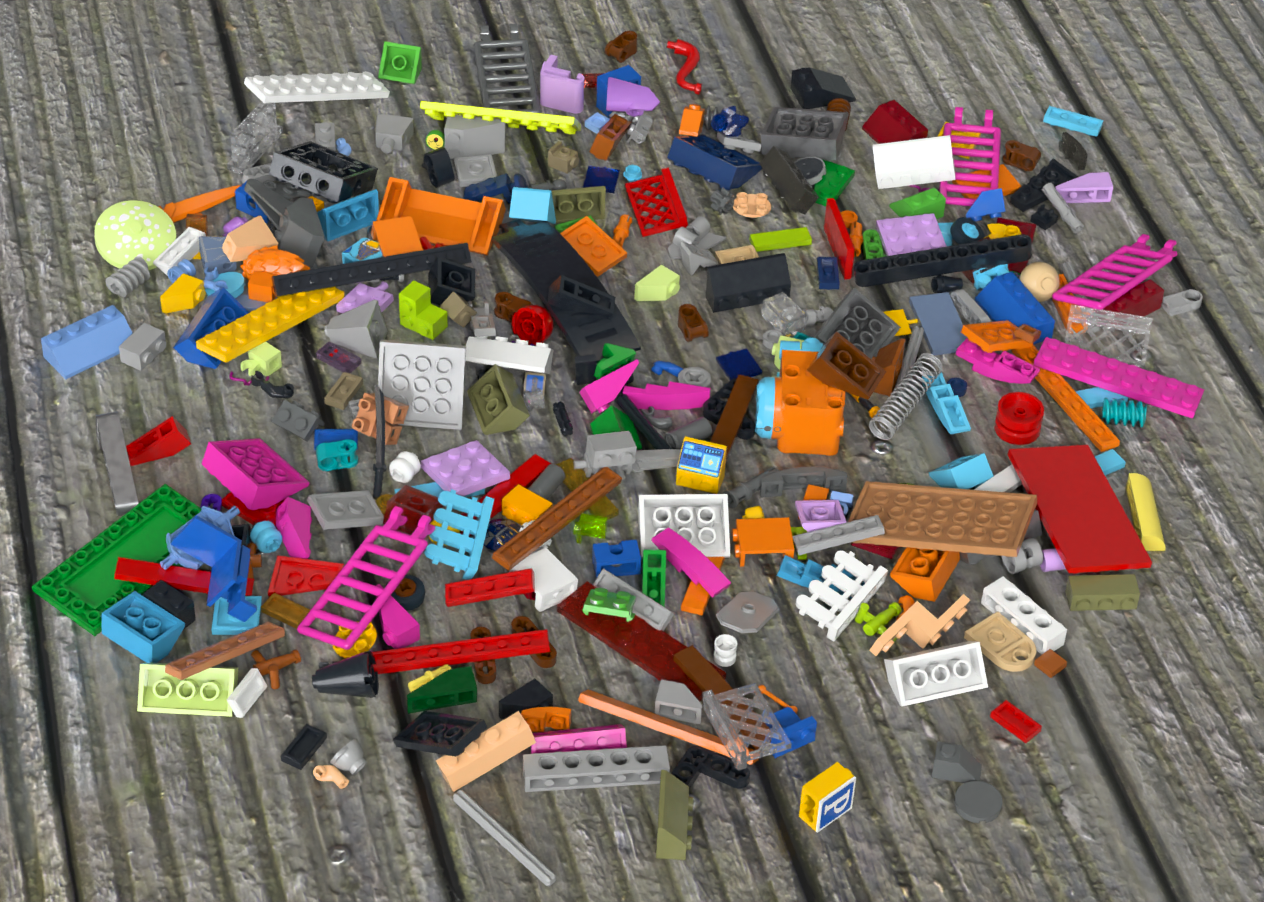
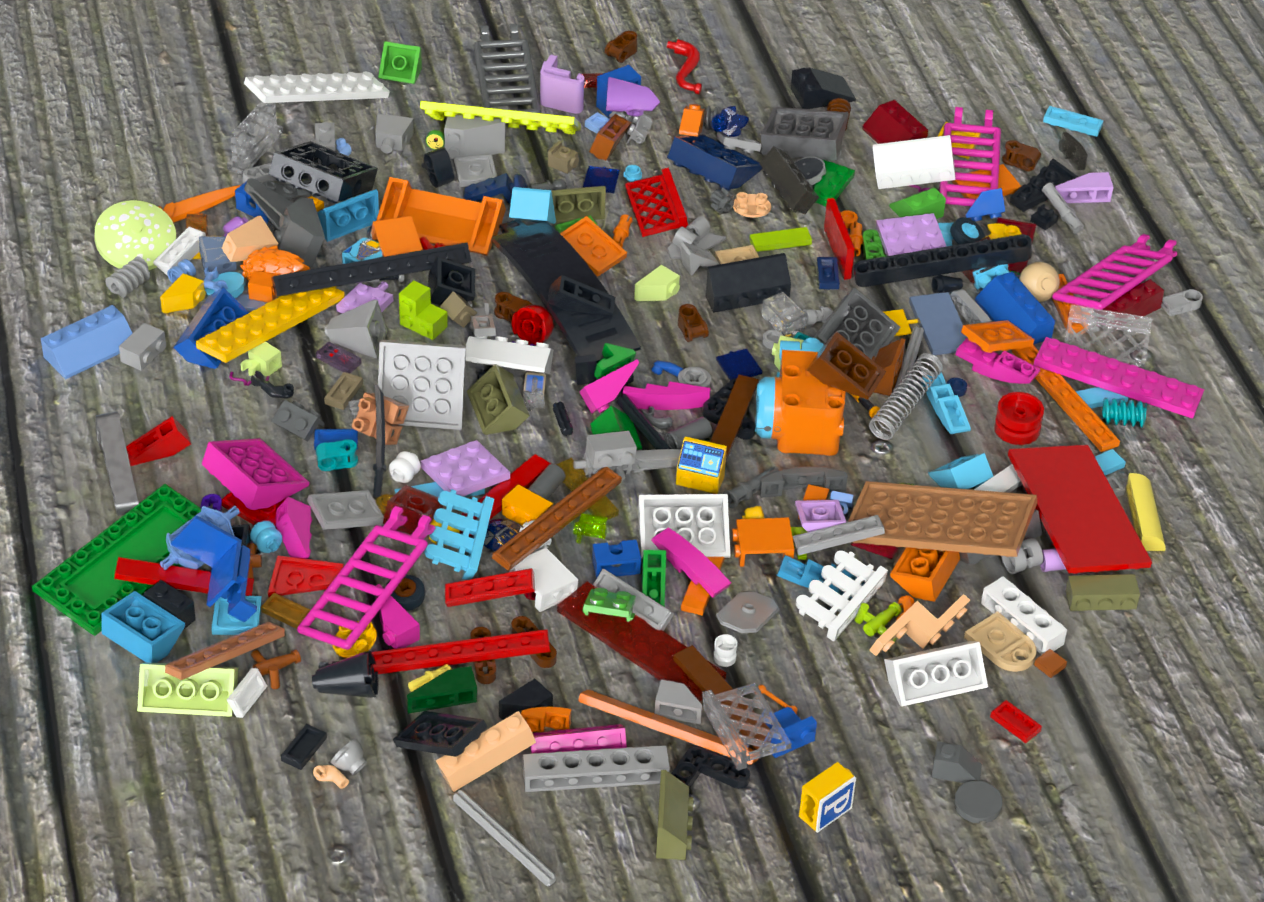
dark orange tile [1014,324,1041,344] -> none

